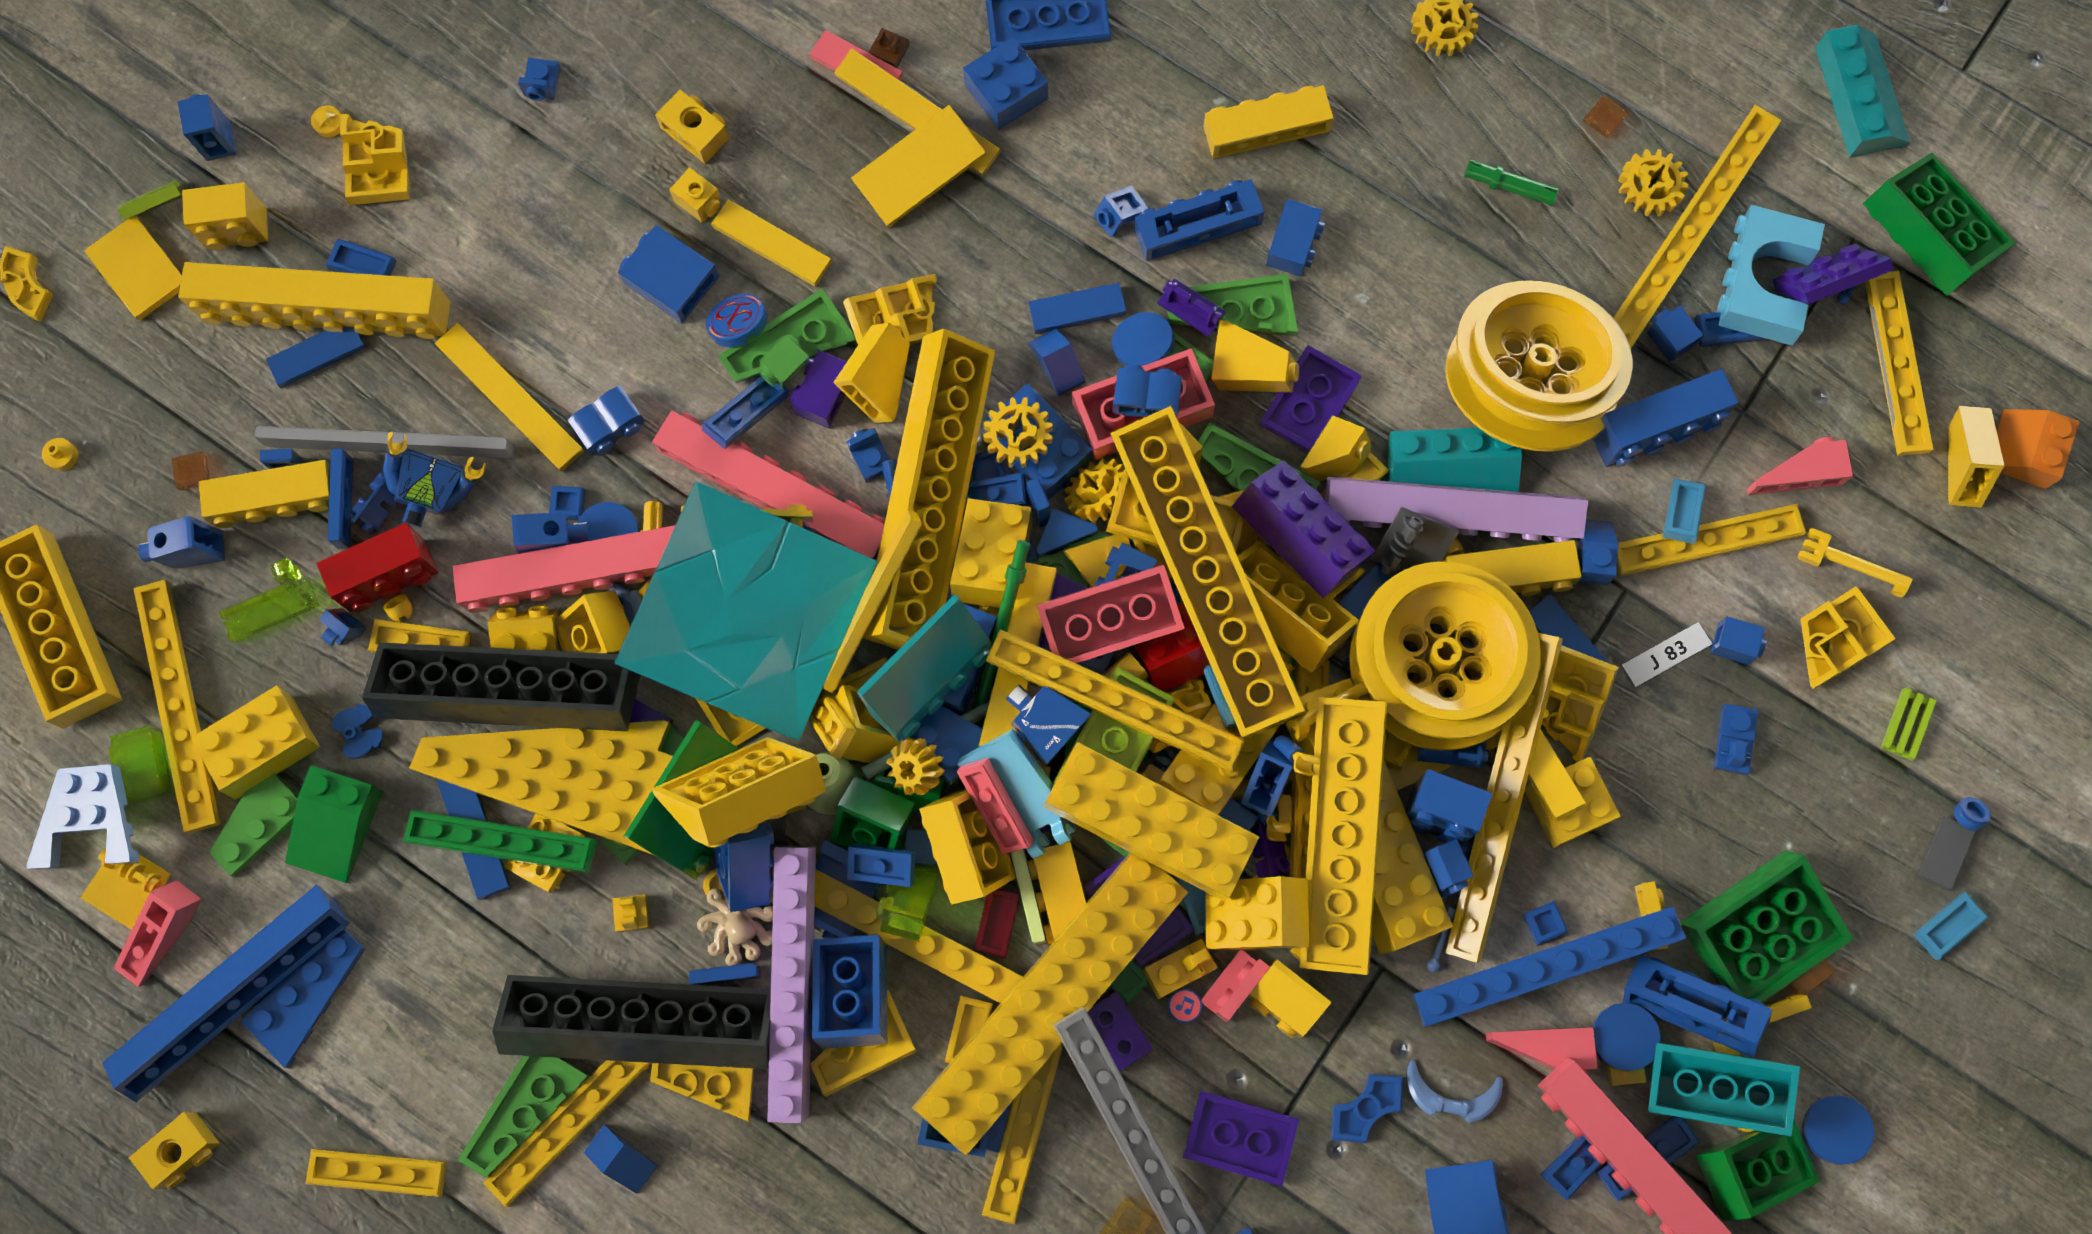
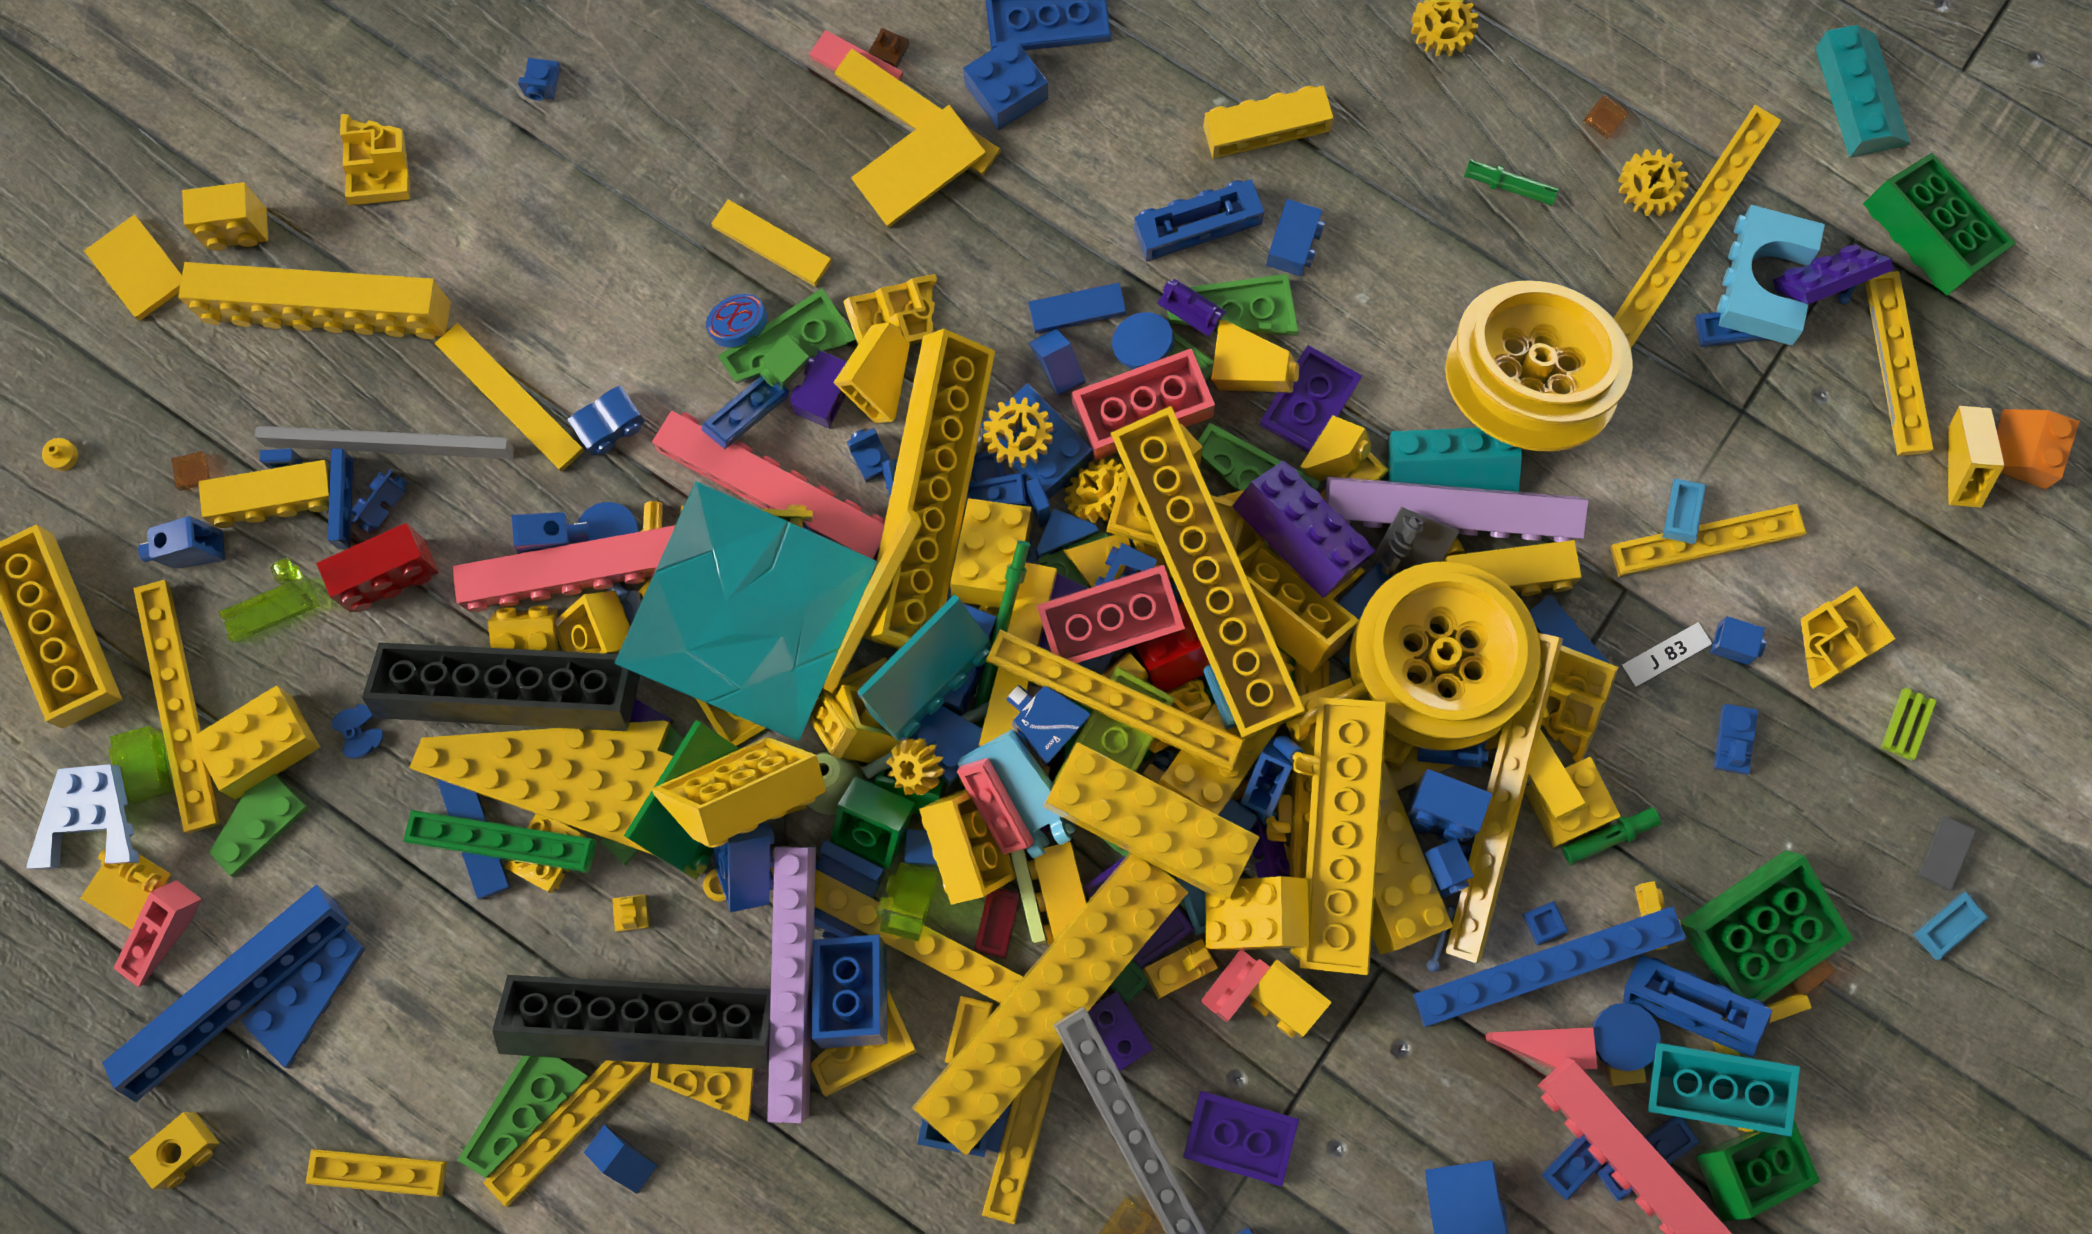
yellow tile [0,246,53,322] -> none
lime tile [117,179,184,220] -> none
blue brick [177,94,237,161] -> none
blue tile [266,327,366,388] -> none
green slope [285,765,383,883] -> none
yellow tile [311,105,341,138] -> none
blue tile [319,608,366,646] -> none
blue tile [325,238,397,276] -> none
yellow tile [368,619,471,653] -> none
torso [383,432,486,528] -> none
yellow hinge [383,594,413,622] -> none
blue tile [549,486,586,521] -> none
blue brick [618,225,720,324] -> none
yellow brick [655,89,730,164] -> none
yellow brick [669,167,722,223] -> none
blue tile [689,963,761,985] -> none
tan animal [697,889,773,966] -> none
blue hinge [847,844,915,887] -> none
blue bracket [1094,185,1149,237] -> none
blue brick [1112,365,1182,417] -> none
coral tile [1168,989,1202,1023] -> none
blue tile [1331,1074,1403,1143] -> none
medium blue piece [1407,1060,1503,1123] -> none
blue slope [1577,519,1618,585] -> none
blue brick [1593,369,1739,467] -> none
blue brick [1647,305,1703,362] -> none
coral slope [1747,437,1853,495] -> none
yellow hinge [1797,528,1913,597] -> none
blue tile [1802,1095,1875,1165] -> none
blue tile [1954,797,1991,831] -> none
none -> green pin [1562,806,1661,866]

